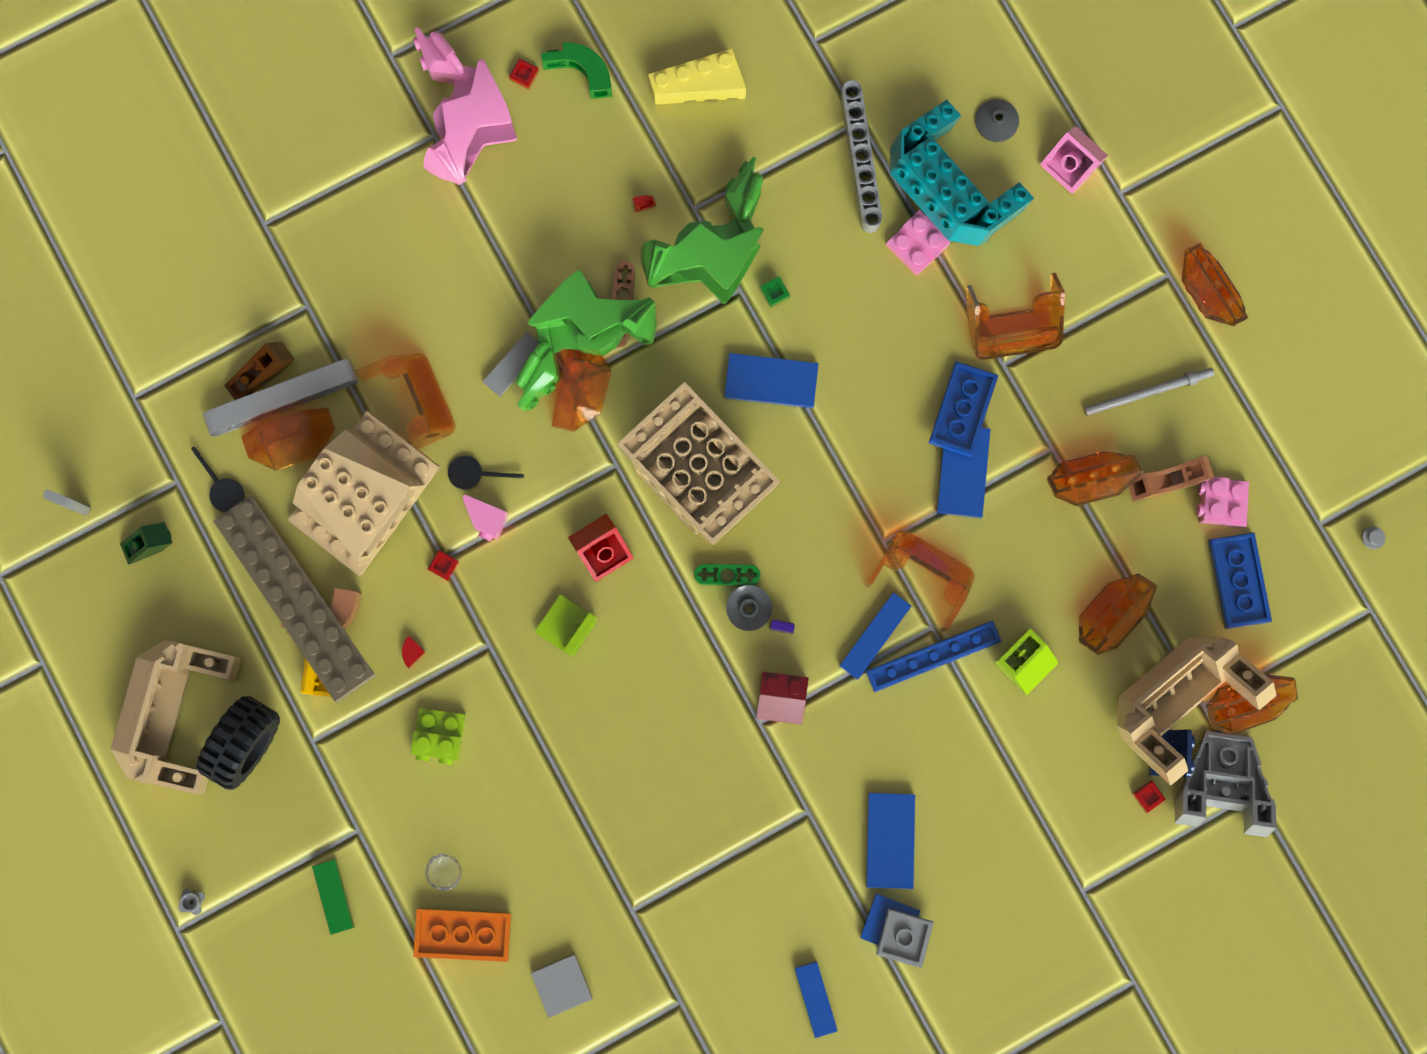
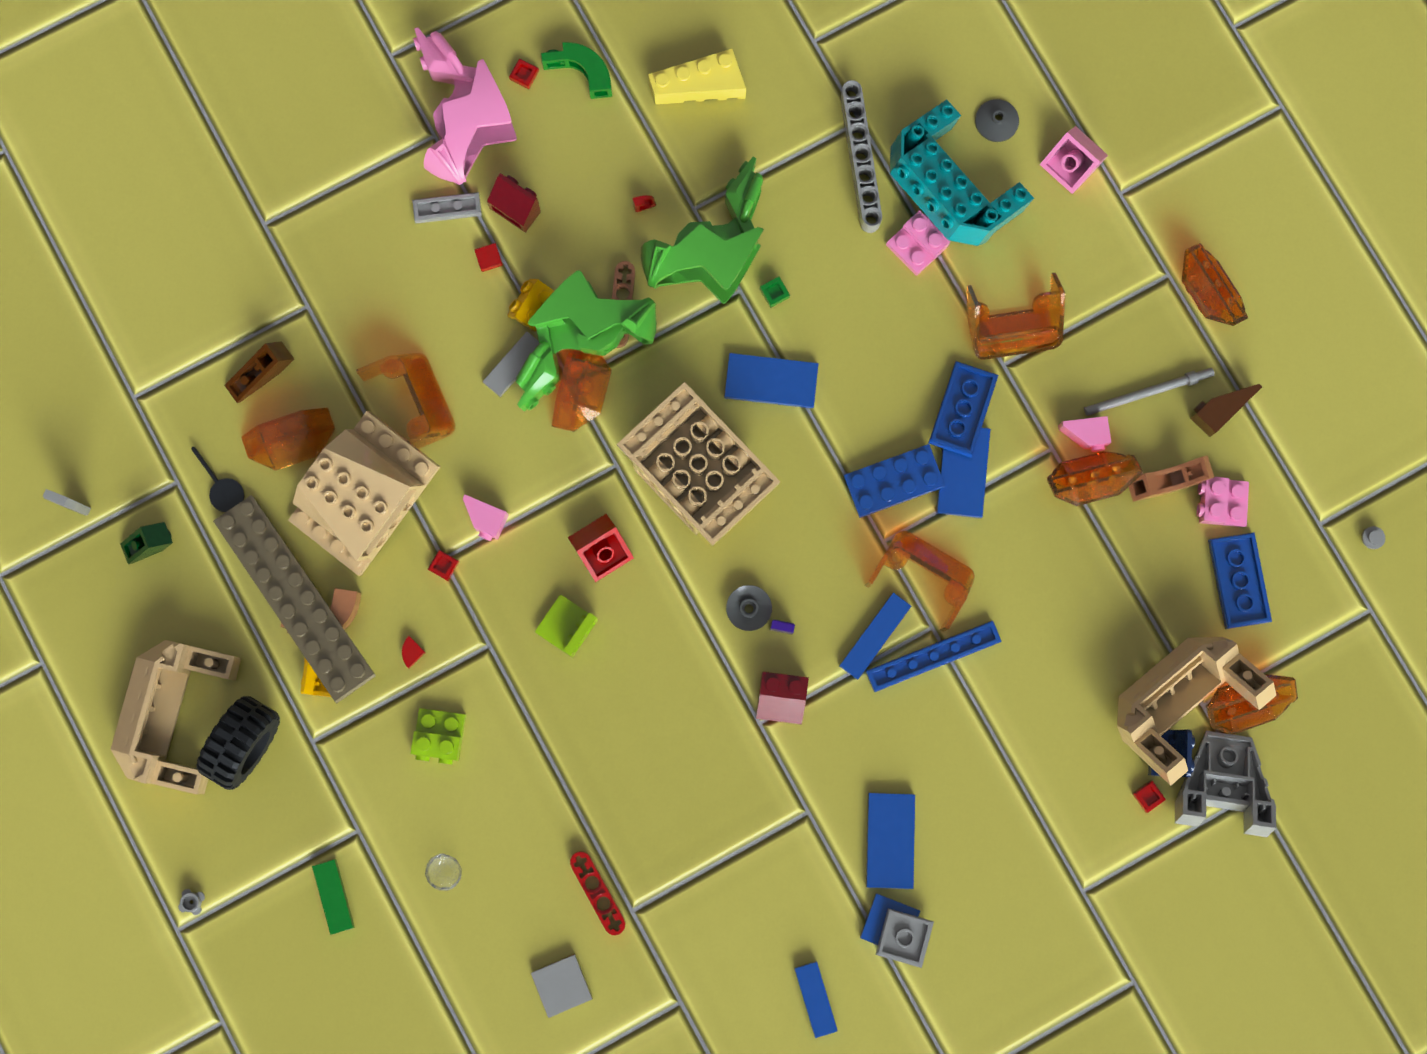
light grey beam [203,359,358,437] -> none
orange plate [413,908,512,962] -> none
black piece [448,456,524,490] -> none
green beam [694,564,760,586] -> none
lime slope [994,628,1059,695] -> none
clear orange wedge [1079,573,1157,655] -> none
none -> light grey tile [412,192,482,223]
none -> red tile [474,243,503,272]
none -> dark red slope [487,173,541,233]
none -> yellow bracket [507,279,554,332]
none -> red beam [570,851,626,935]
none -> blue plate [844,444,945,518]
none -> bright pink slope [1058,416,1111,452]
none -> reddish brown slope [1190,384,1262,437]

